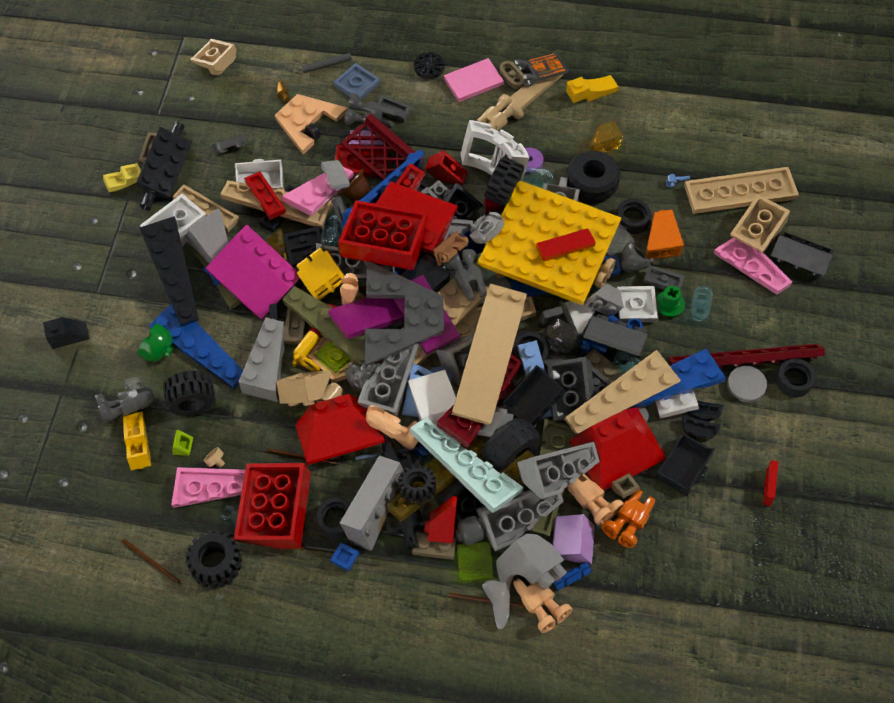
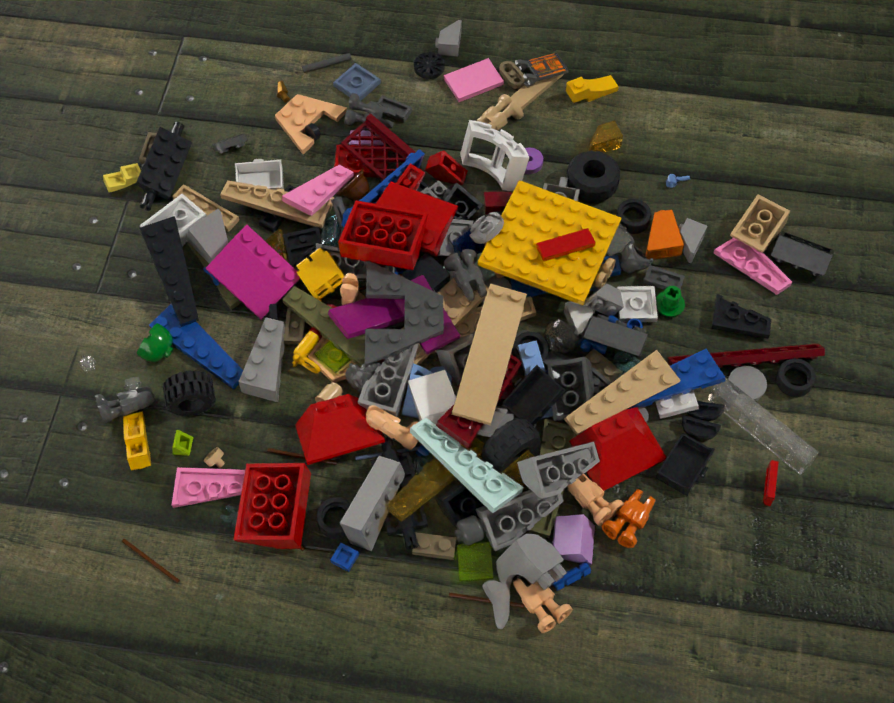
black slope [43,317,90,349] -> none
black tyre [186,530,242,589] -> none
tan slope [190,39,237,75] -> none
red tile [244,171,286,220] -> none
tan slope [276,371,331,406] -> none
light grey slope [321,160,350,190] -> none
black tyre [398,465,436,505] -> none
red slope [424,496,457,543] -> none
medium nougat hinge [433,230,469,266] -> none
black tyre [485,156,524,207] -> none
clear light blue plate [522,166,554,188] -> none
dark grey tile [537,307,563,327] -> none
dark tan slope [612,473,640,499] -> none
tan plate [684,167,799,214] -> none
clear light blue plate [690,286,713,322] -> none
none -> clear plate [78,355,96,373]
none -> light grey slope [435,20,462,57]
none -> light grey slope [679,218,707,263]
none -> clear brick [708,377,819,475]
none -> black wing [711,294,772,339]

